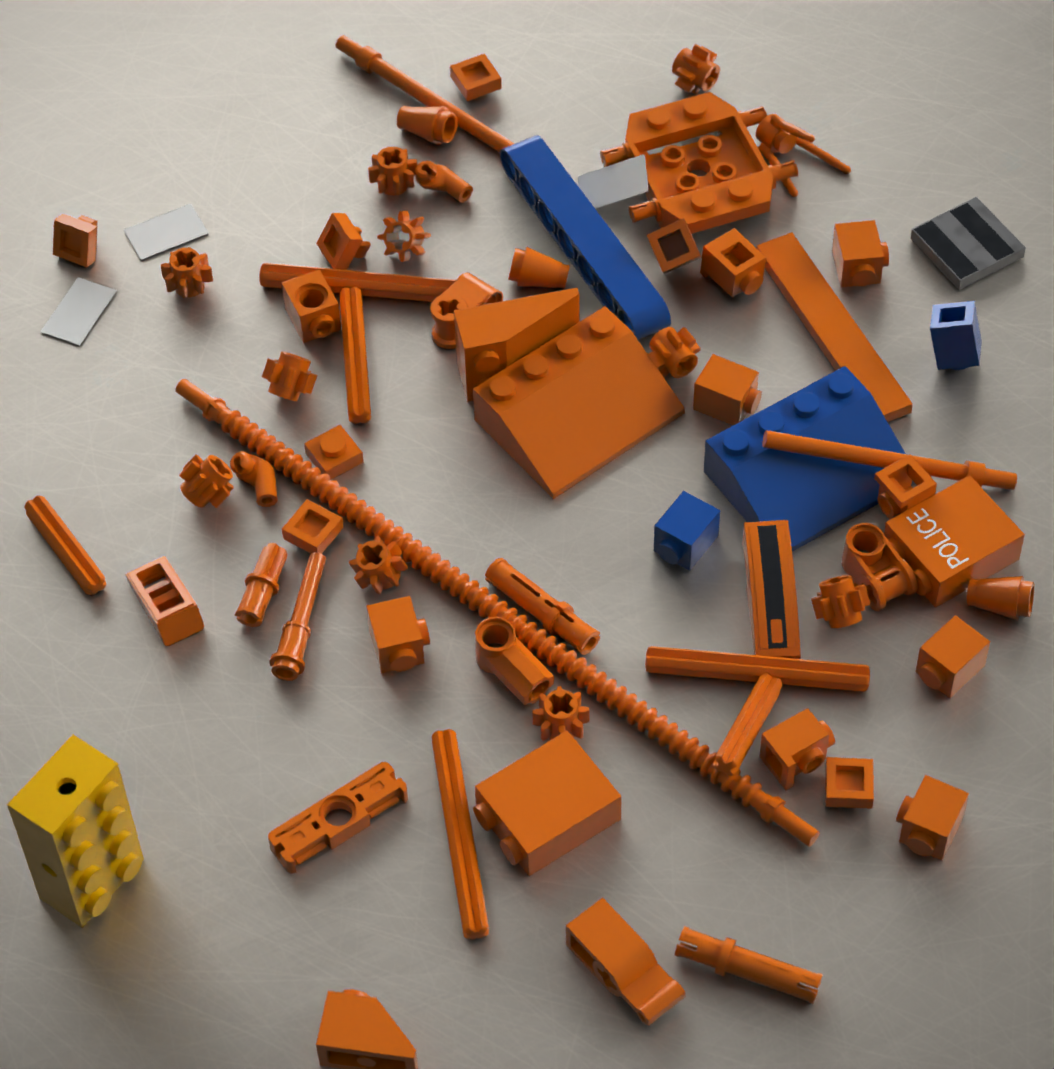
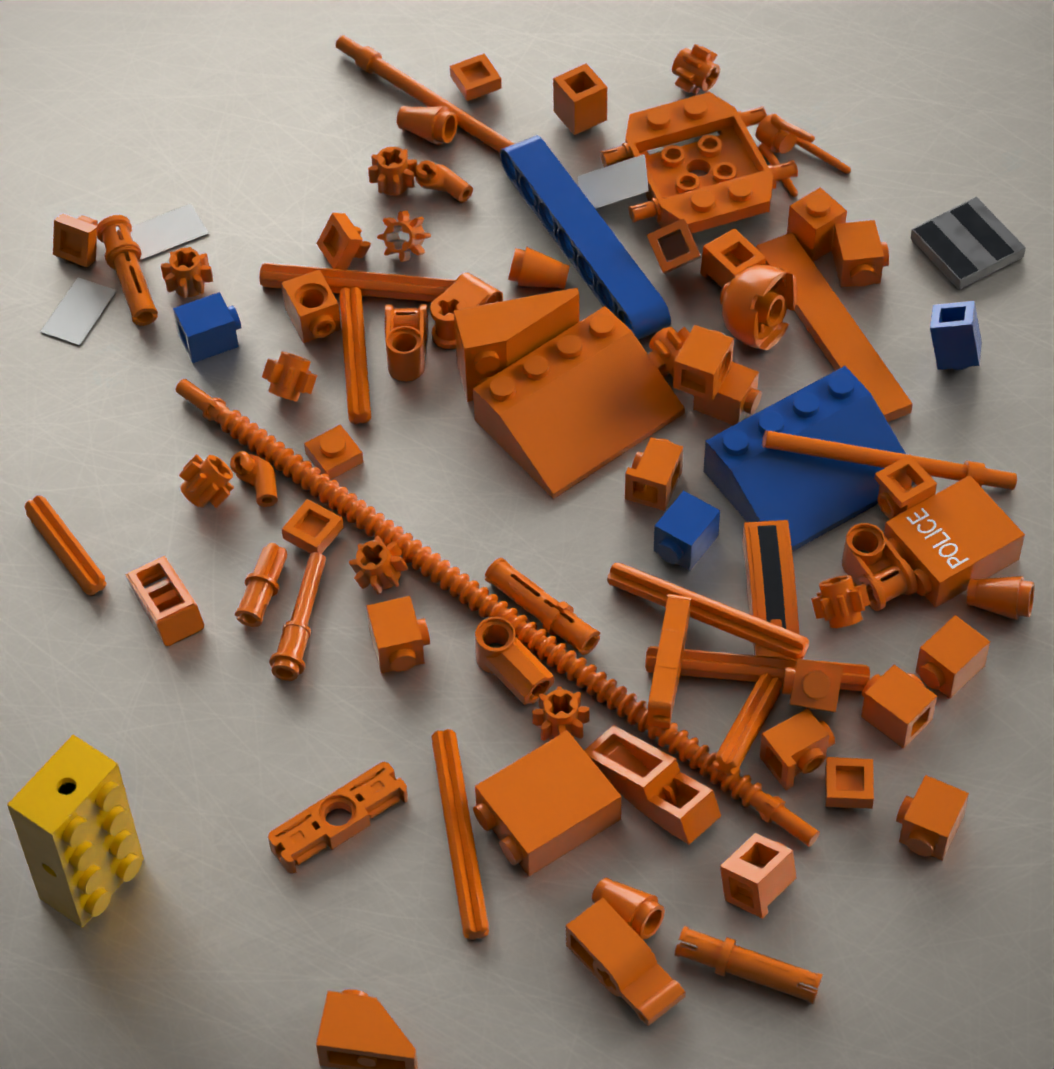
none -> orange pin [97,215,158,326]
none -> blue brick [173,292,241,364]
none -> orange piece [385,304,428,382]
none -> orange brick [553,63,607,135]
none -> orange slope [584,725,721,845]
none -> orange cone [592,877,665,940]
none -> orange axle [607,562,809,660]
none -> orange brick [625,437,683,511]
none -> orange piece [647,594,691,729]
none -> orange brick [673,325,734,401]
none -> orange cylinder [720,265,798,350]
none -> orange brick [720,833,797,919]
none -> orange brick [782,658,843,713]
none -> orange brick [787,187,847,262]
none -> orange brick [861,664,937,749]

